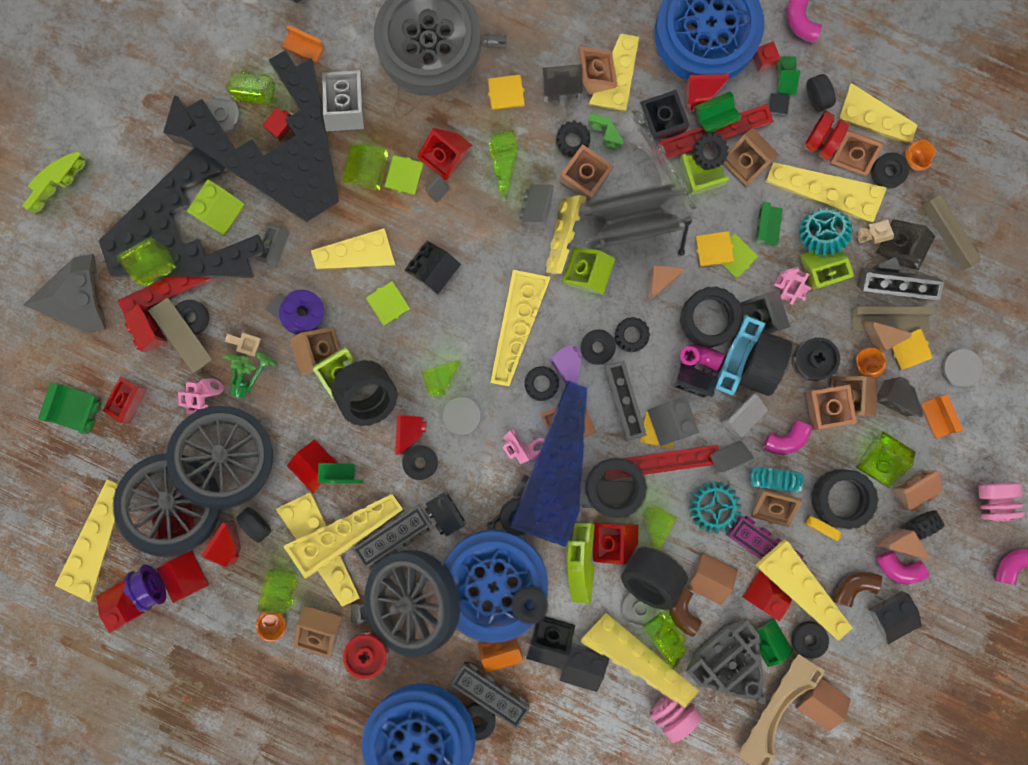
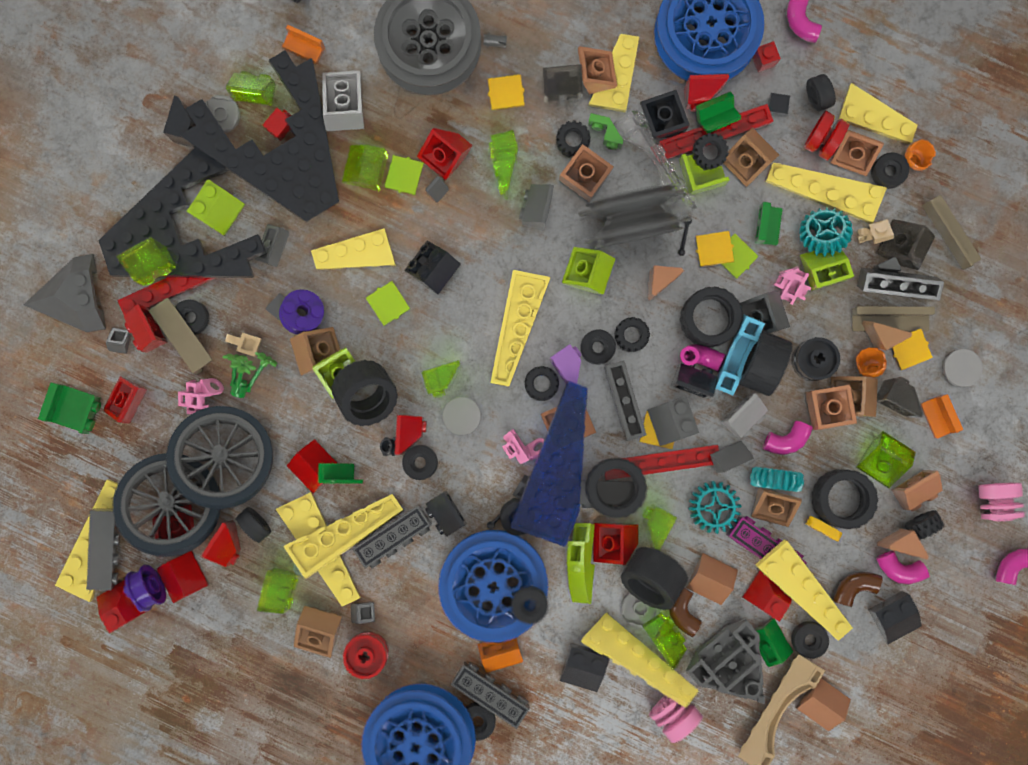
lime slope [22,151,88,214] -> none
orange hair [256,609,286,642] -> none
wheel [365,550,460,657] -> none
black slope [526,616,575,670] -> none
light yellow wing [546,195,587,275] -> none
green slope [776,56,800,96] -> none
none -> dark grey brick [86,508,120,590]
none -> dark grey slope [106,327,131,354]
none -> black plate [380,437,396,456]

